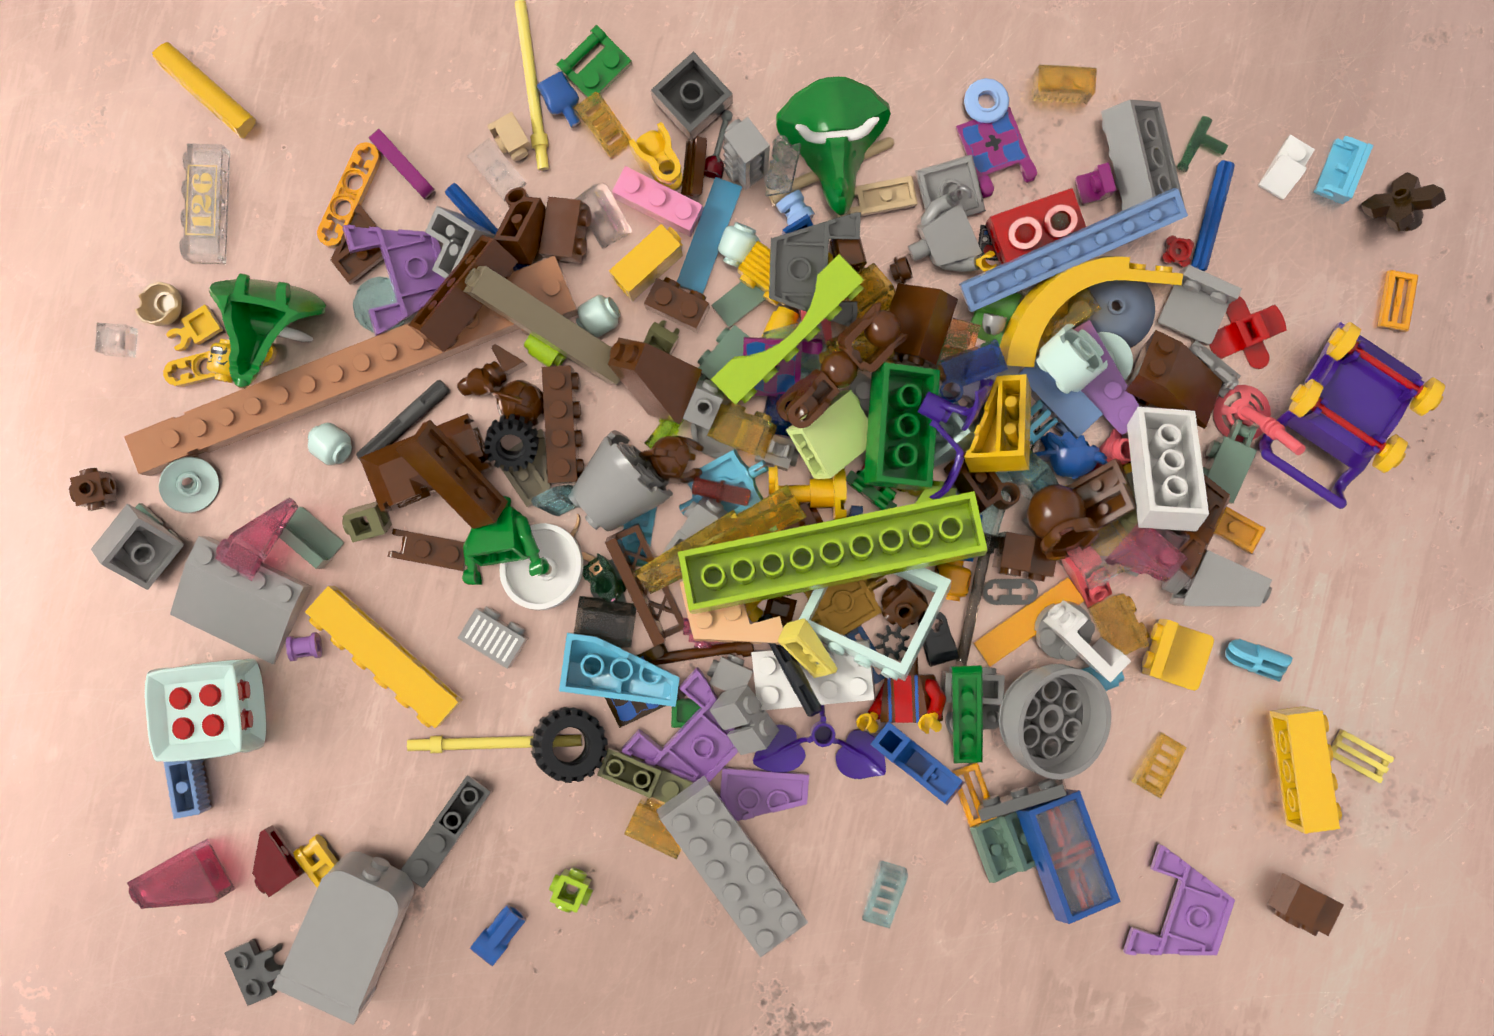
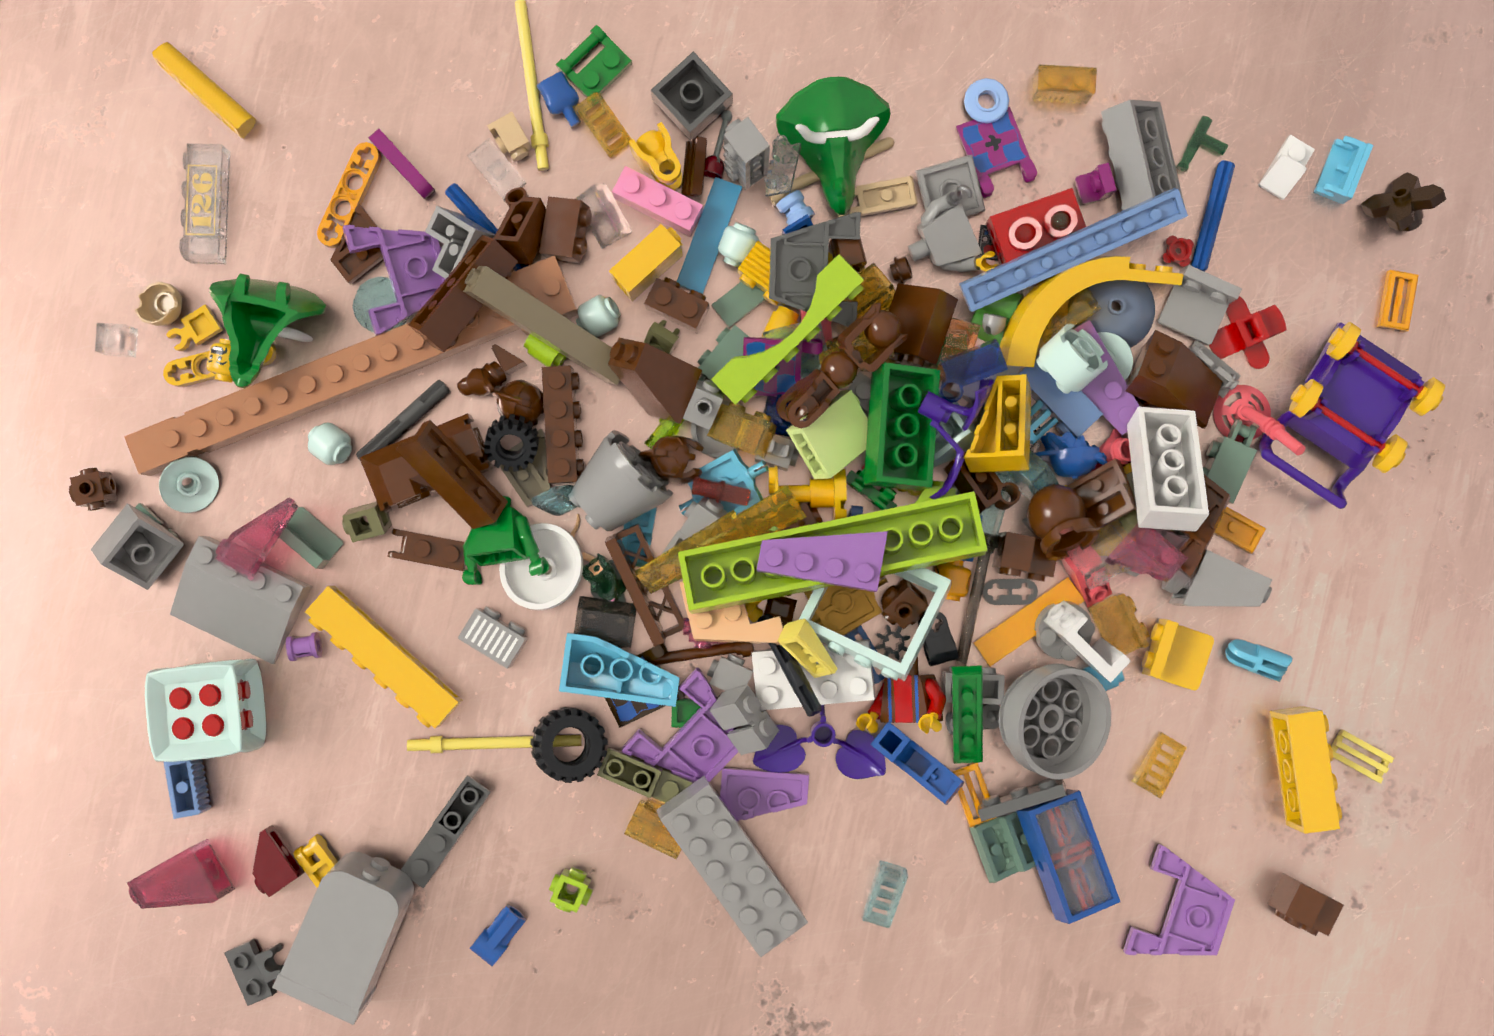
none -> medium lavender wing [757,531,888,592]

